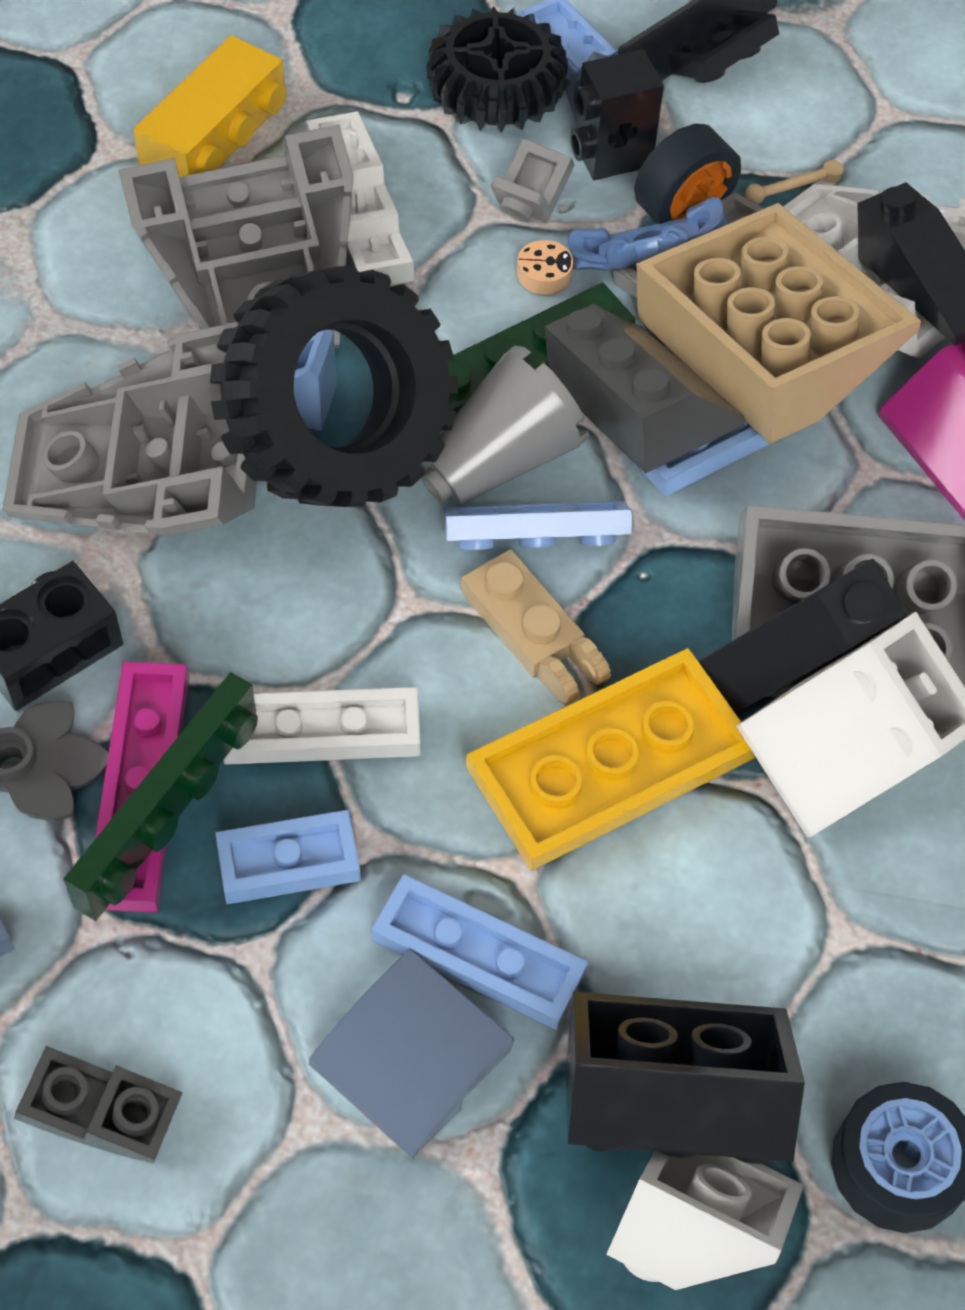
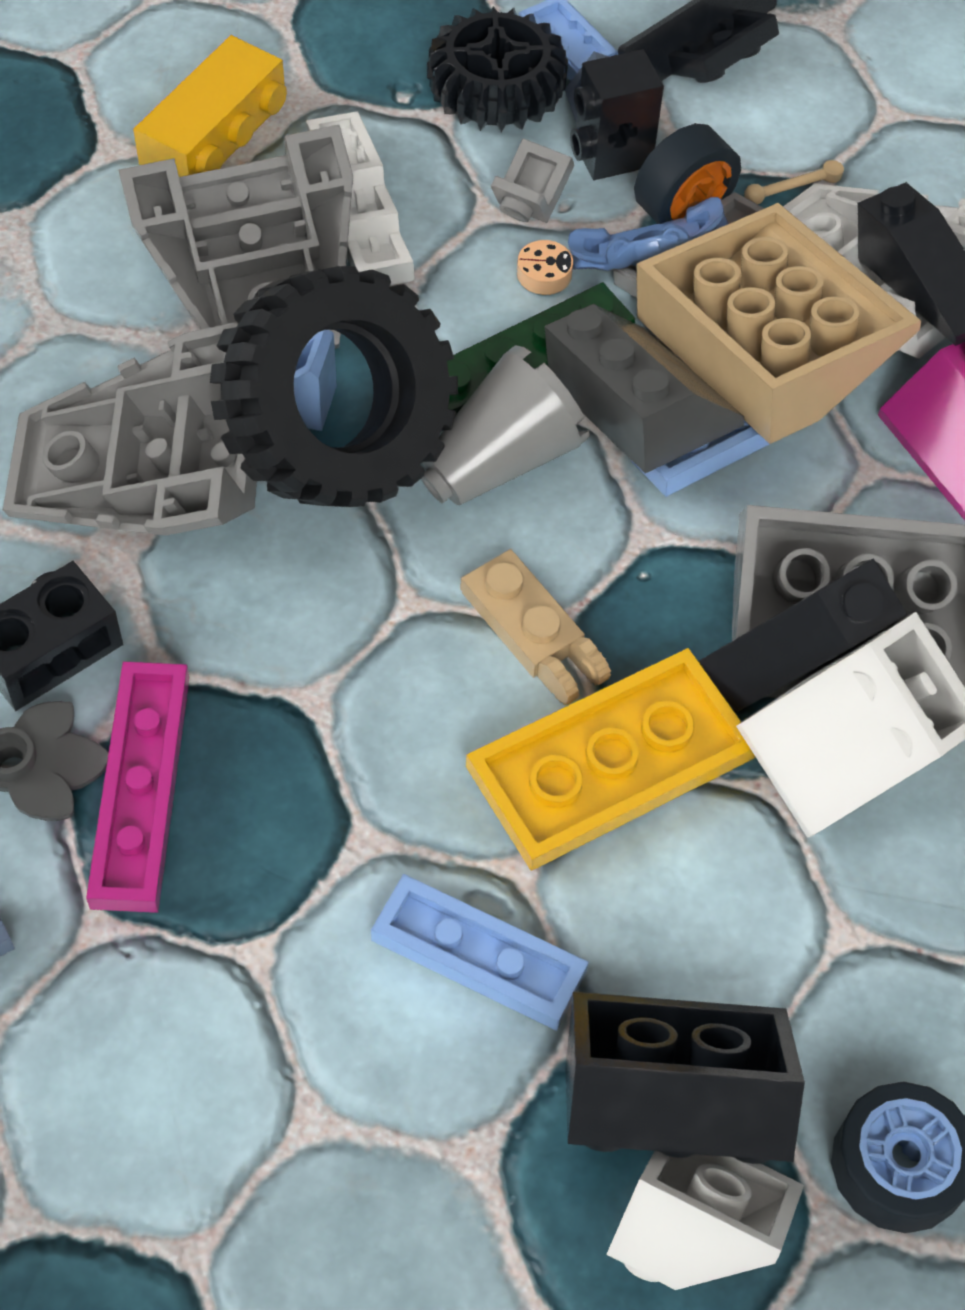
dark grey slope [14,1046,183,1163] -> none
dark green plate [63,672,258,921] -> none
light blue plate [215,810,361,905] -> none
white plate [224,687,421,765] -> none
sand blue slope [309,949,514,1159] -> none
light blue plate [443,501,632,550] -> none

